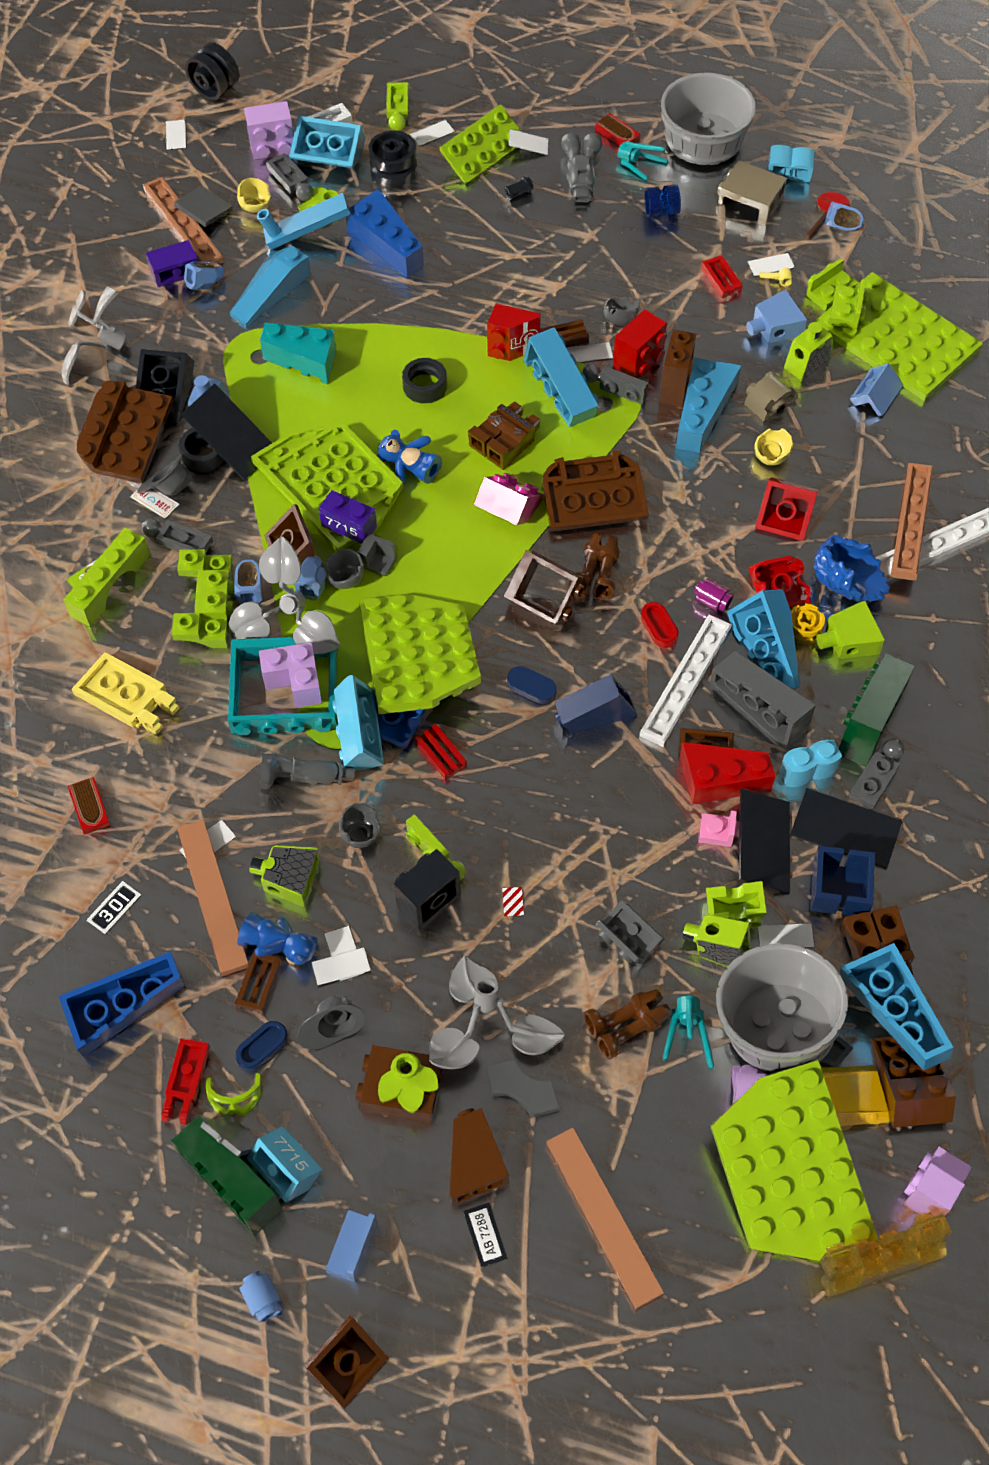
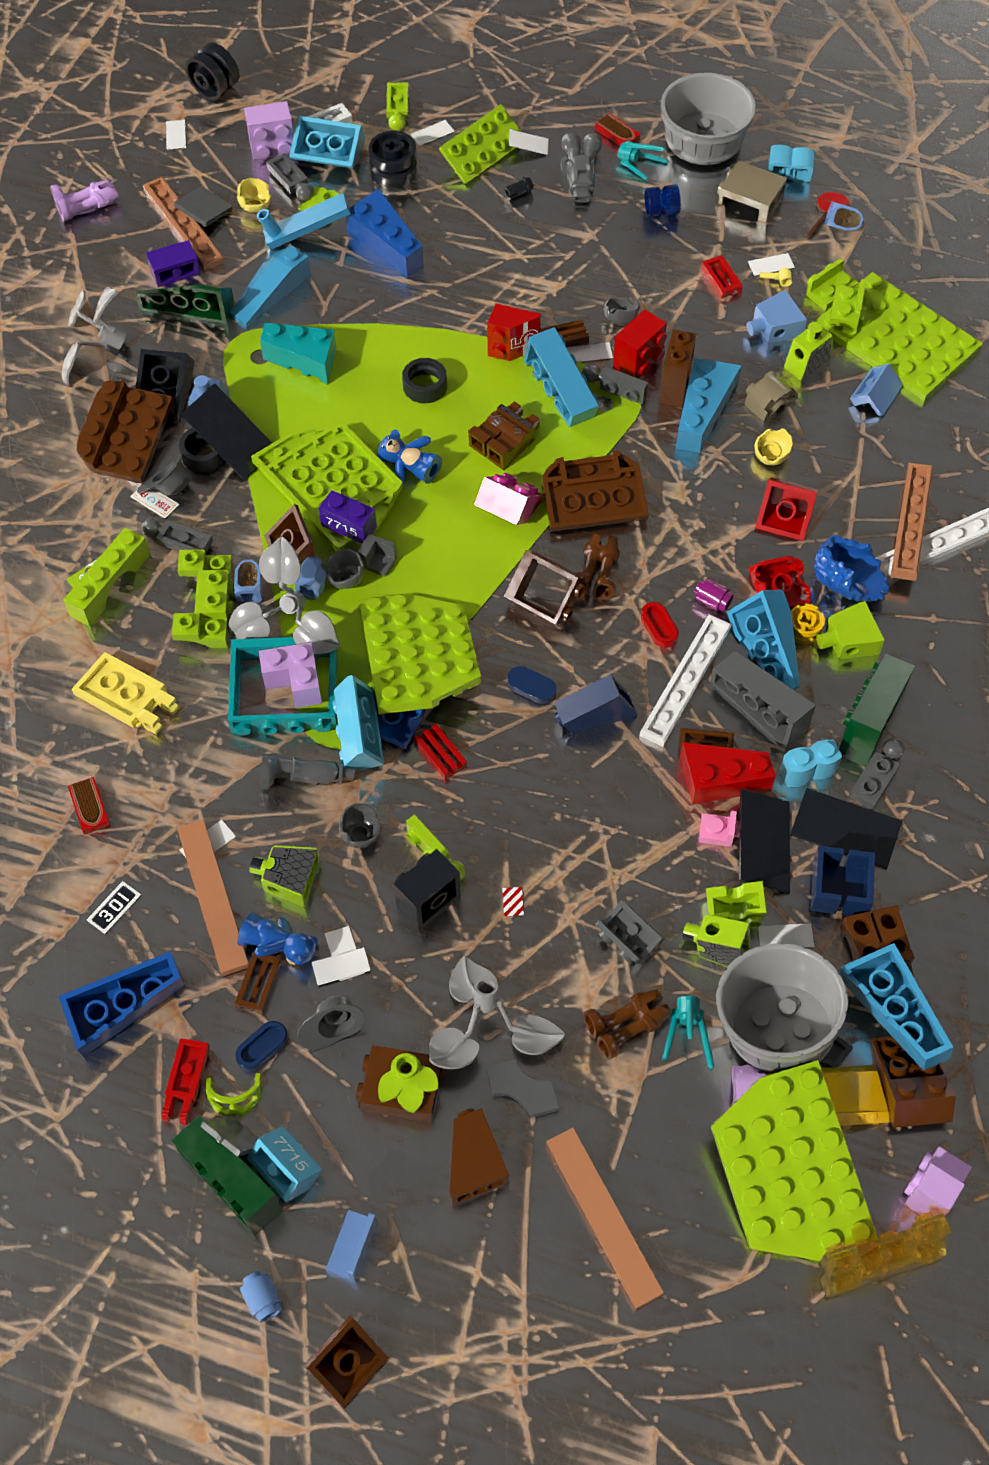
medium blue rock [184,261,224,290] -> none
sticker [463,1202,508,1268] -> none
none -> lavender piece [51,180,119,221]
none -> dark green wedge [135,284,235,324]

